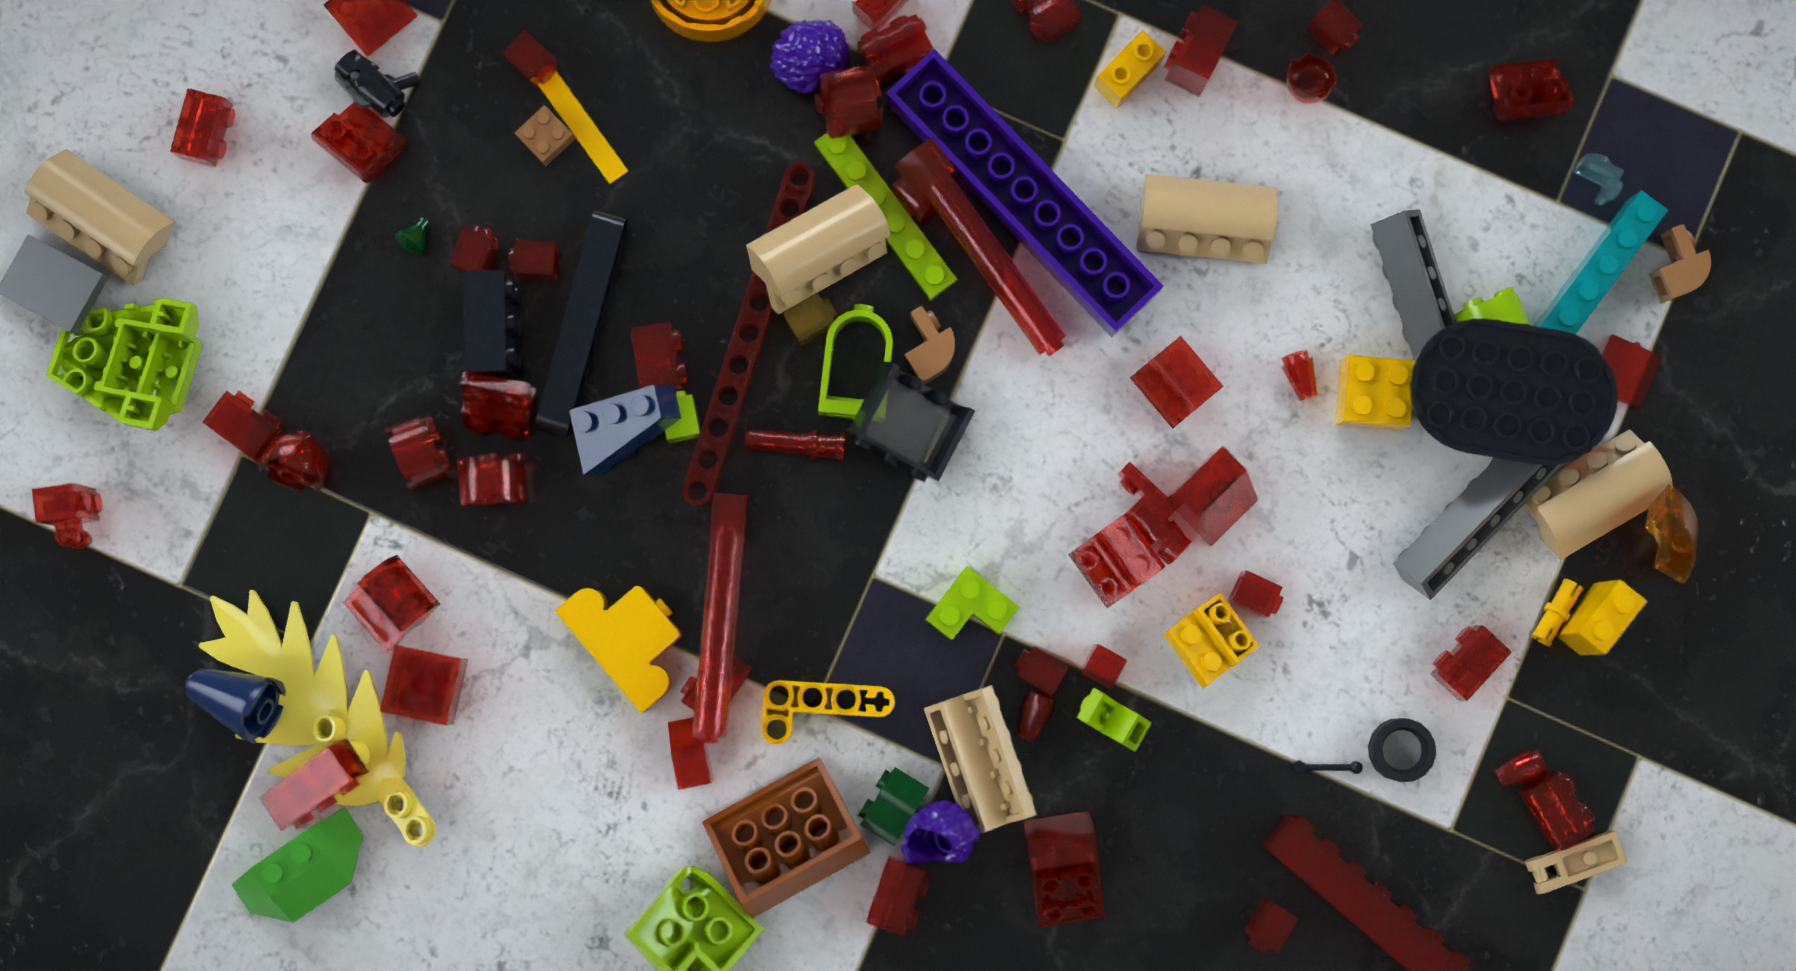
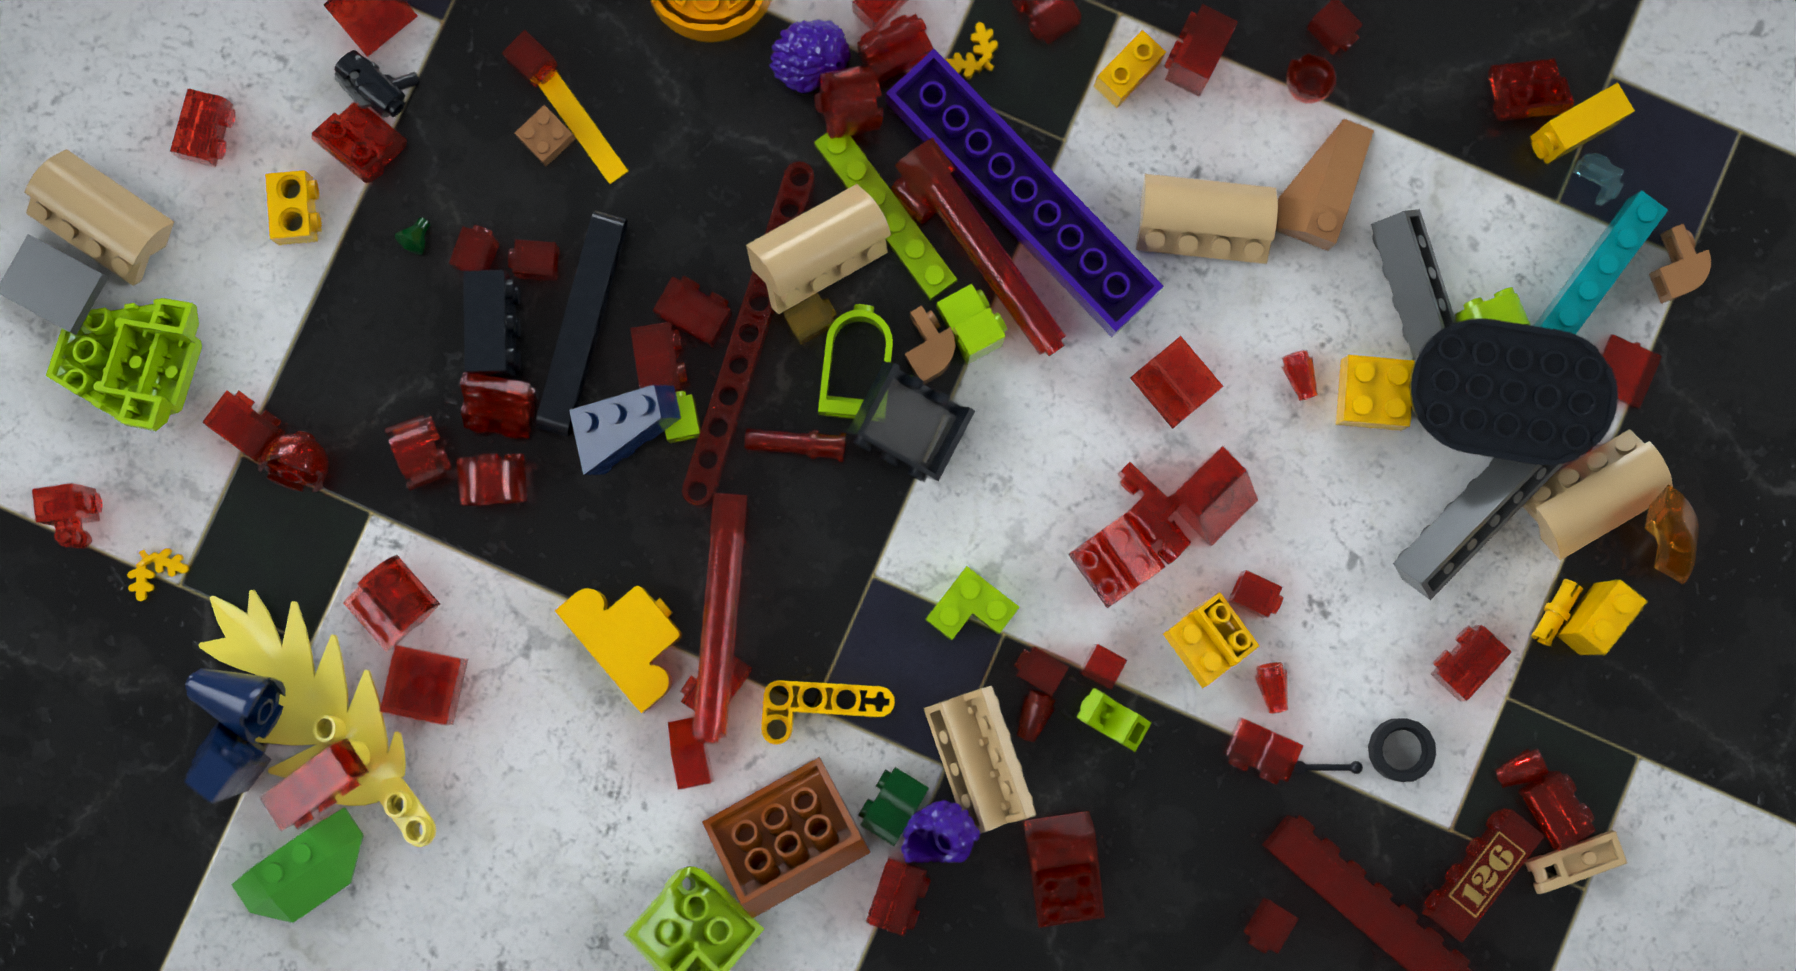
none -> yellow animal [127,548,190,601]
none -> dark blue wedge [184,721,272,803]
none -> yellow brick [265,170,322,245]
none -> clear red brick [653,276,732,347]
none -> lime brick [936,284,1007,365]
none -> yellow animal [945,22,998,79]
none -> clear red brick [1223,717,1304,785]
none -> clear red cone [1254,662,1288,714]
none -> medium nougat wedge [1276,119,1374,251]
none -> clear red brick [1422,808,1544,942]
none -> yellow brick [1530,83,1635,165]

